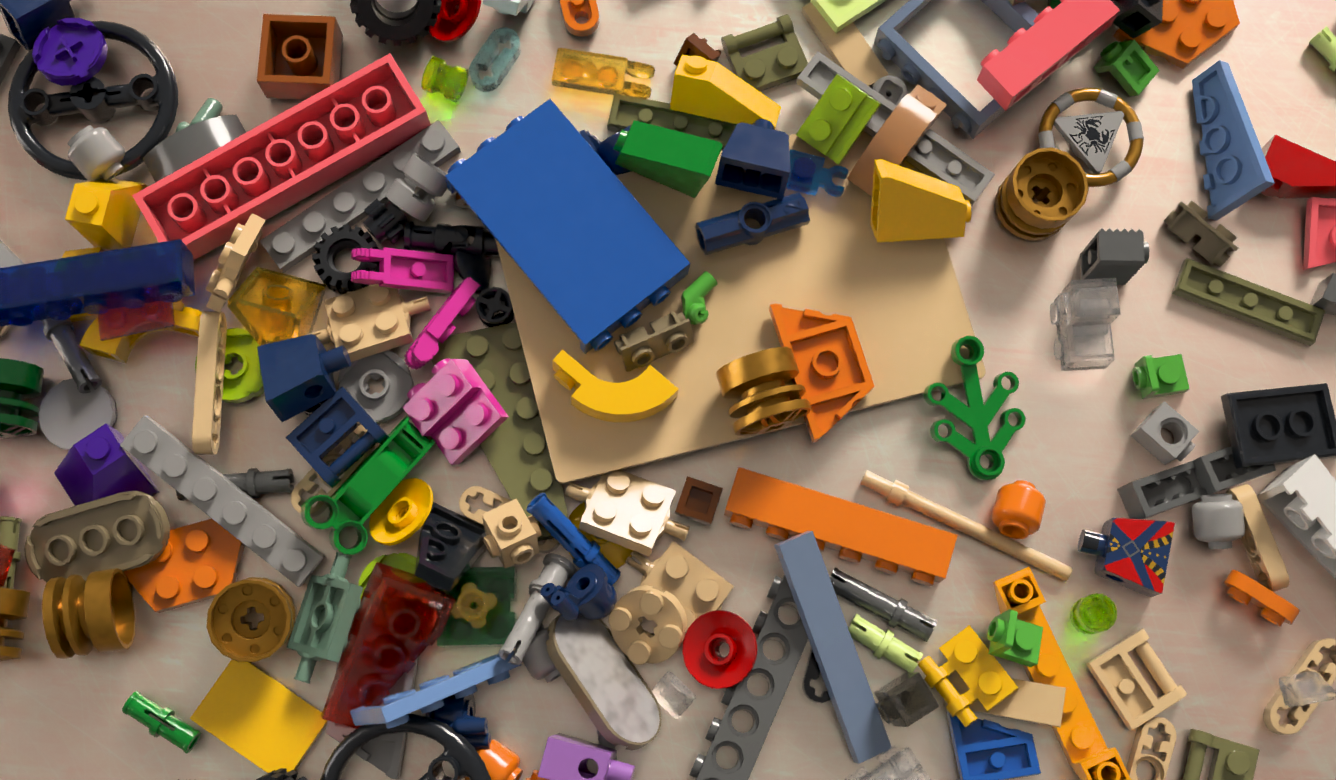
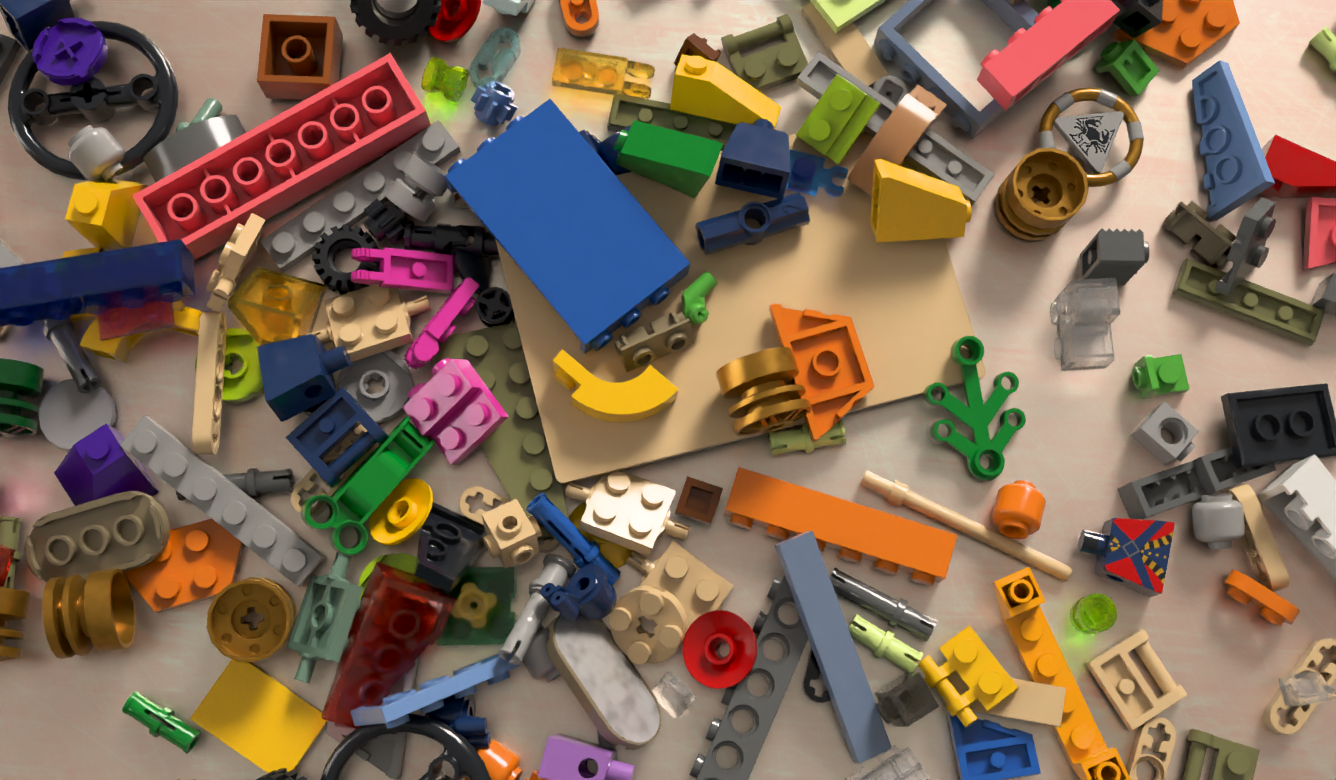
bright green bracket [987,609,1043,667] -> none
none -> medium blue gear [471,81,518,126]
none -> yellowish green pin [768,420,846,456]
none -> dark grey wing [1215,197,1276,296]

